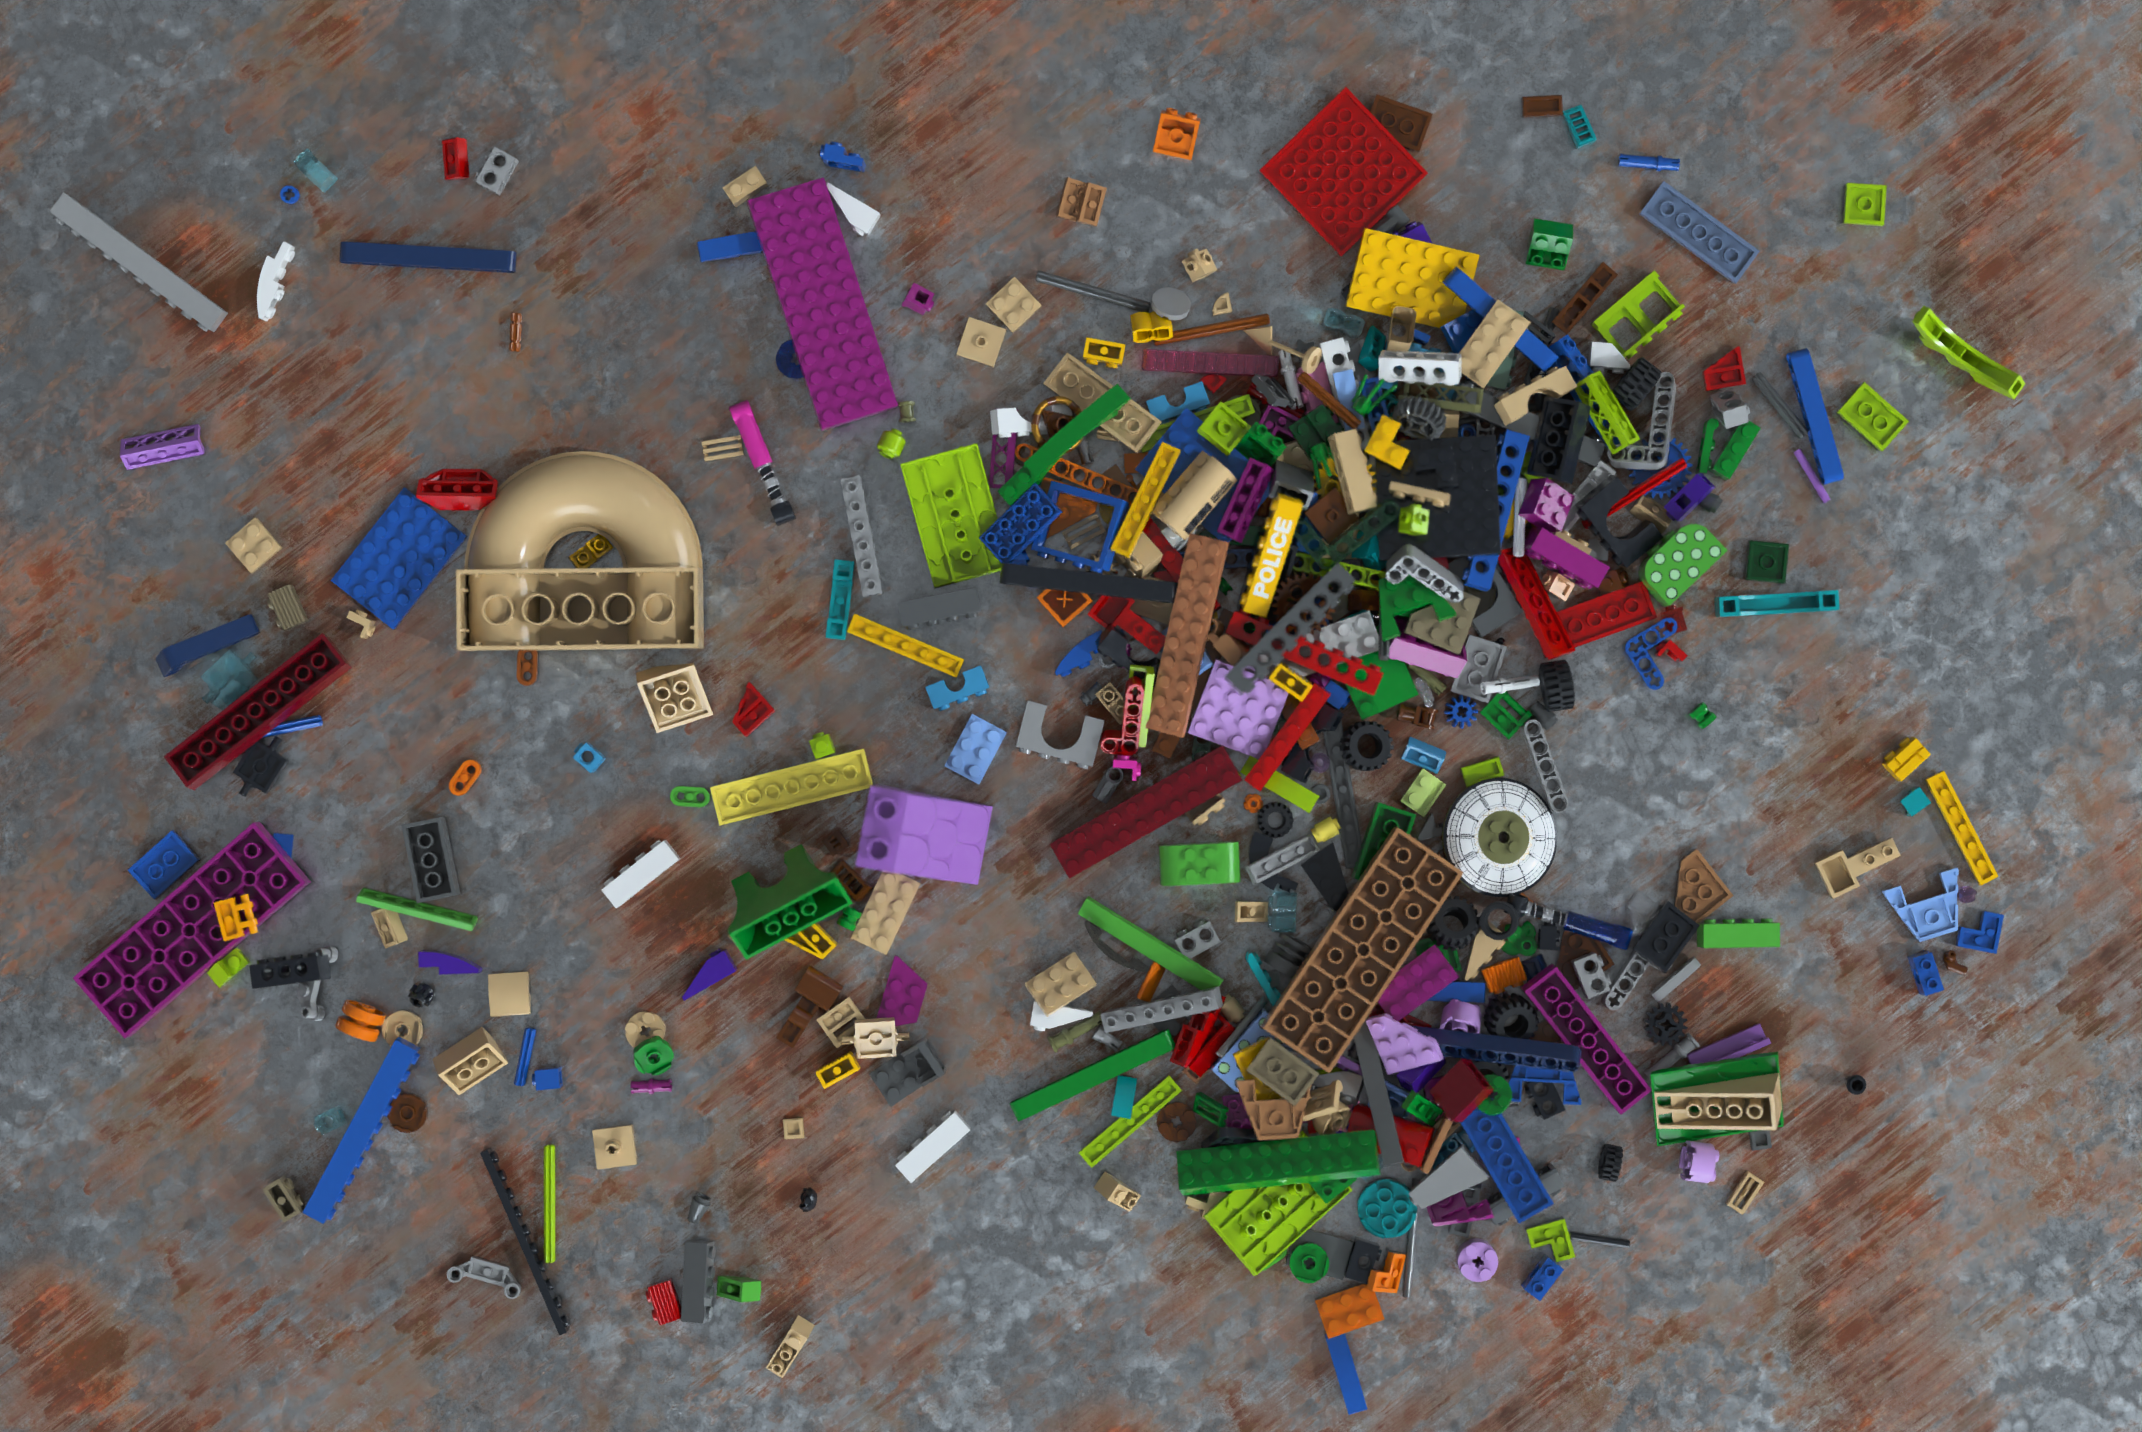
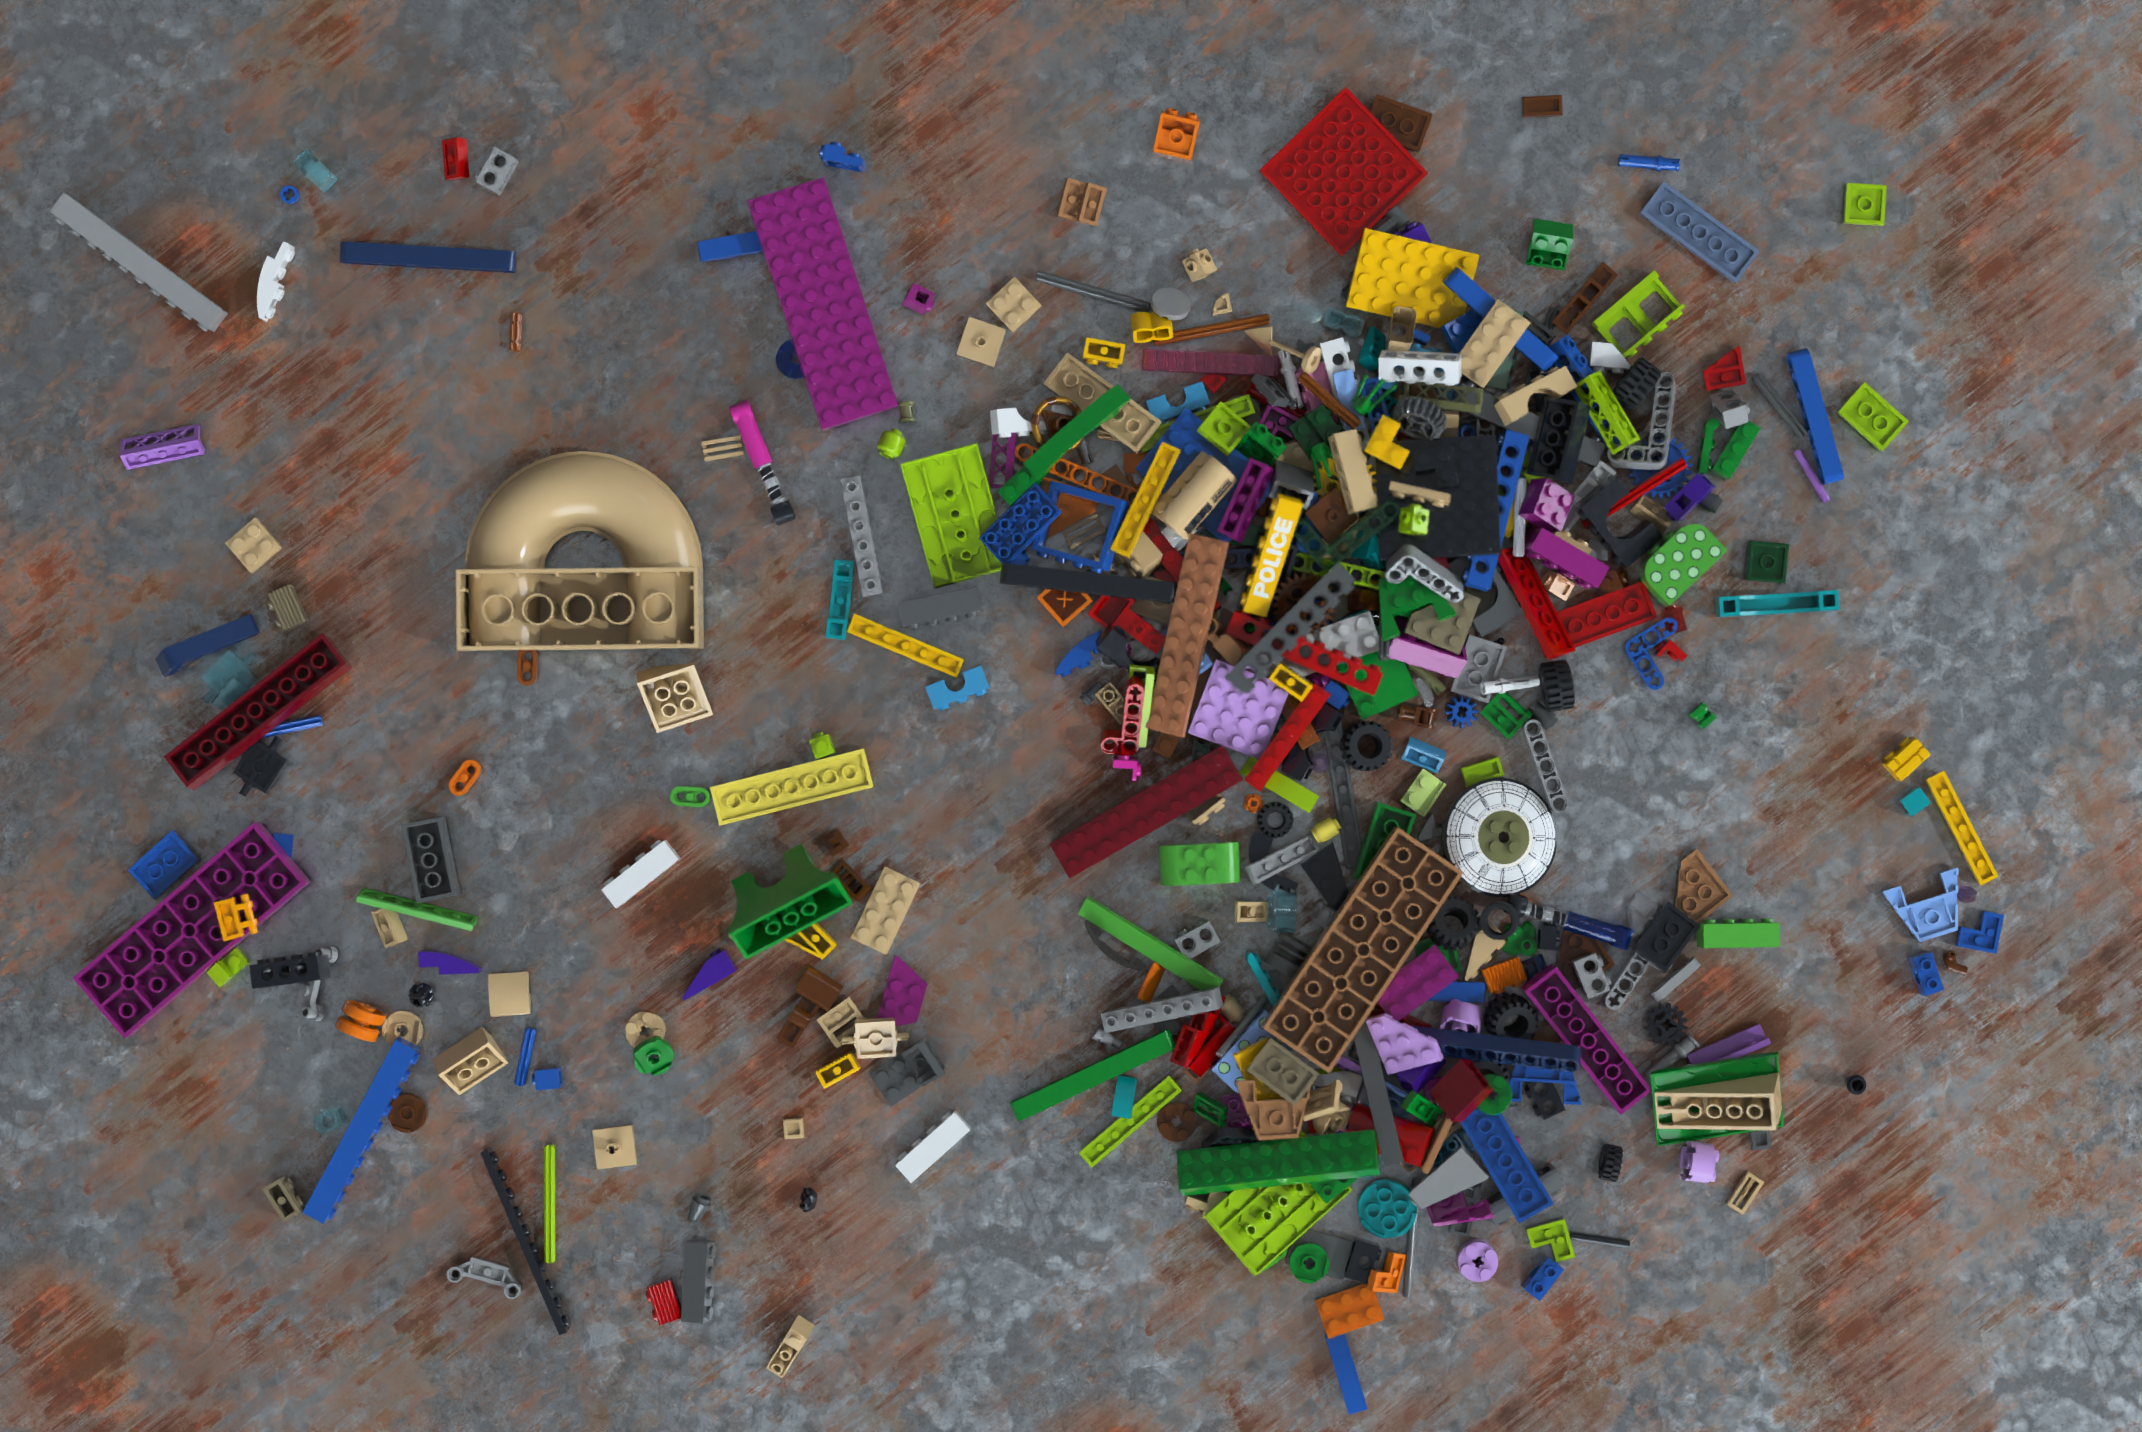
blue plate [331,487,468,630] -> none
tan bracket [346,609,376,639] -> none
red wedge [416,469,498,510] -> none
yellow slope [568,534,613,568] -> none
dark azure brick [573,742,606,773] -> none
magenta pin [631,1078,672,1094] -> none
bright green slope [716,1276,761,1302] -> none
tan brick [723,166,768,208] -> none
red wing [732,682,776,737] -> none
white slope [827,183,881,236] -> none
green wheel [836,906,862,931] -> none
medium lavender slope [855,784,993,885] -> none
light blue plate [944,714,1007,784] -> none
light grey arch [1016,701,1105,769] -> none
tan plate [1025,952,1097,1017] -> none
white slope [1030,1000,1093,1031] -> none
olive pin [1047,1011,1103,1053] -> none
dark grey piece [1092,765,1123,804] -> none
tan slope [1094,1172,1141,1212] -> none
clear yellow tile [1099,503,1115,525] -> none
dark grey tile [1311,784,1330,804] -> none
teal slope [1563,105,1597,149] -> none
tan plate [1814,837,1901,899] -> none
lime arch [1912,305,2026,400] -> none

